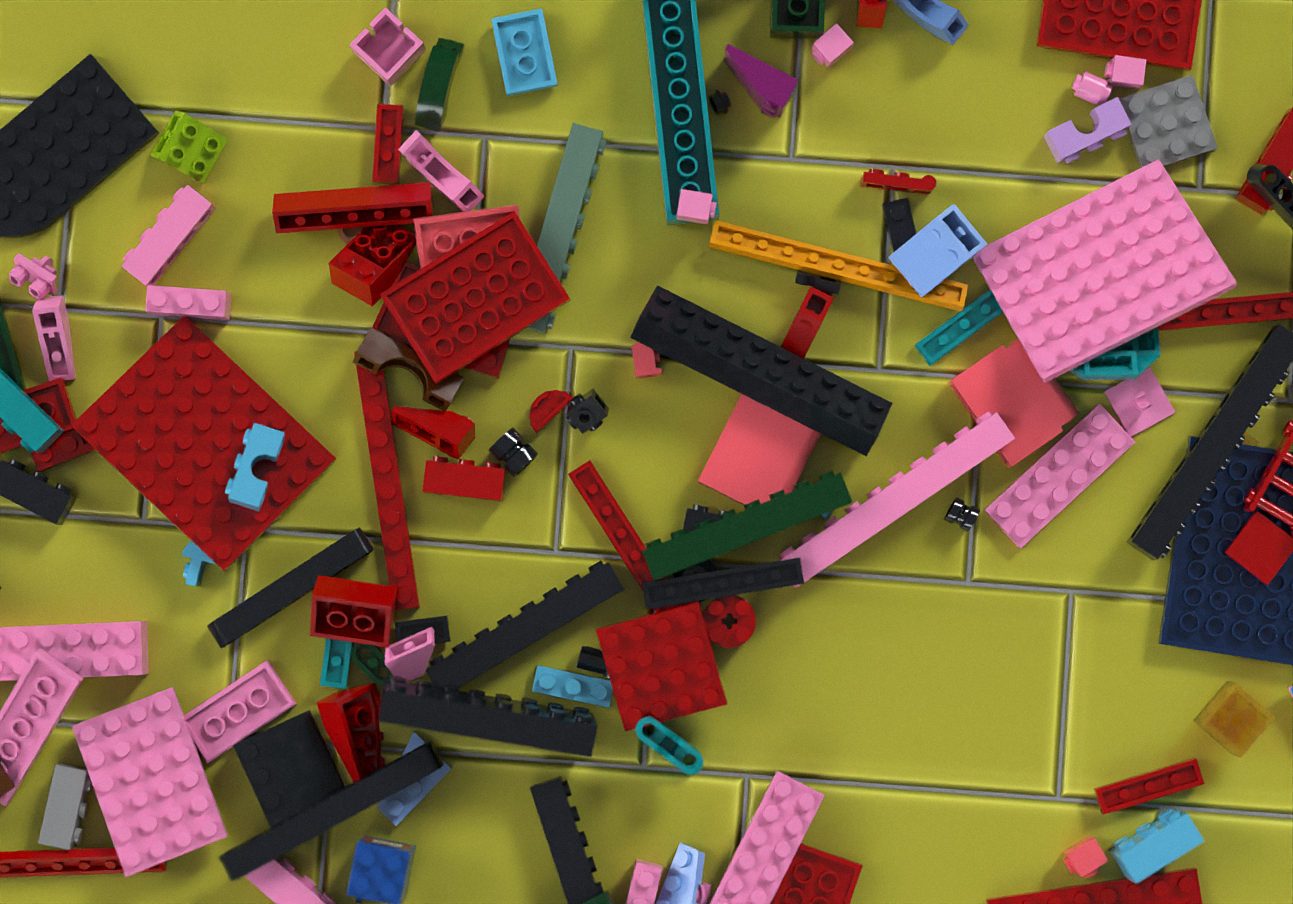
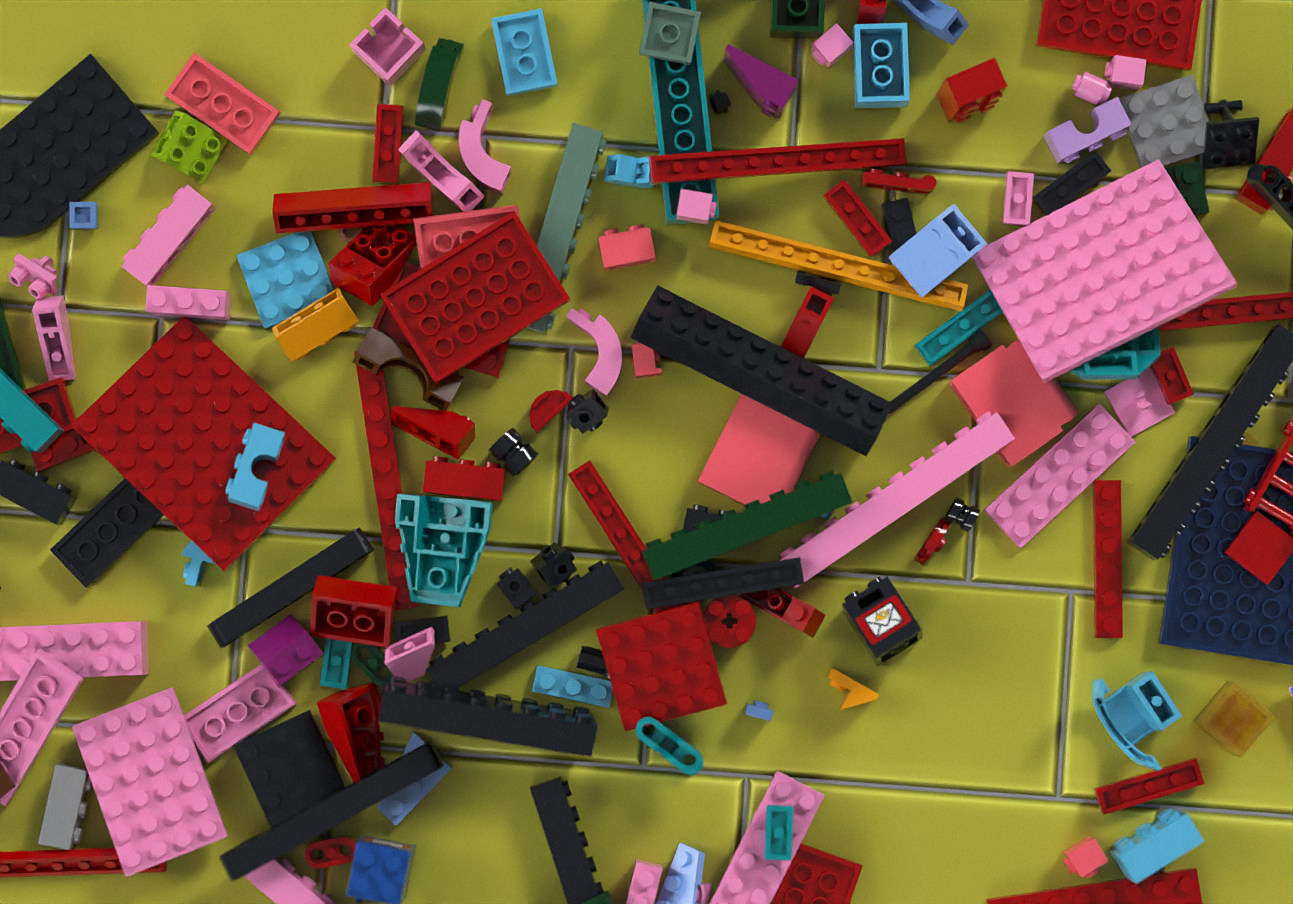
none -> black plate [50,479,164,588]
none -> medium blue plate [70,202,98,230]
none -> coral plate [164,52,281,155]
none -> medium azure plate [236,231,334,329]
none -> magenta slope [248,614,323,688]
none -> light orange brick [271,287,359,362]
none -> red plate [305,836,357,868]
none -> teal wedge [395,494,493,607]
none -> bright pink arch [459,99,512,195]
none -> black brick [497,567,538,609]
none -> black brick [530,542,577,589]
none -> bright pink arch [566,308,622,398]
none -> coral brick [598,224,656,271]
none -> medium azure brick [604,154,657,188]
none -> sand green plate [639,2,701,65]
none -> red plate [648,138,907,184]
none -> red slope [739,588,826,638]
none -> medium blue plate [744,700,773,721]
none -> teal plate [764,805,793,861]
none -> red plate [823,179,892,258]
none -> light orange slope [826,668,879,709]
none -> black container [842,576,922,667]
none -> medium azure brick [852,23,910,108]
none -> black piece [888,329,992,414]
none -> red plate [915,517,951,565]
none -> red brick [936,57,1008,124]
none -> bright pink plate [1002,171,1034,226]
none -> black plate [1032,150,1111,216]
none -> medium azure piece [1092,672,1182,770]
none -> red plate [1093,480,1123,638]
none -> red plate [1152,346,1194,405]
none -> dark green plate [1165,161,1209,216]
none -> black plate [1202,99,1259,169]

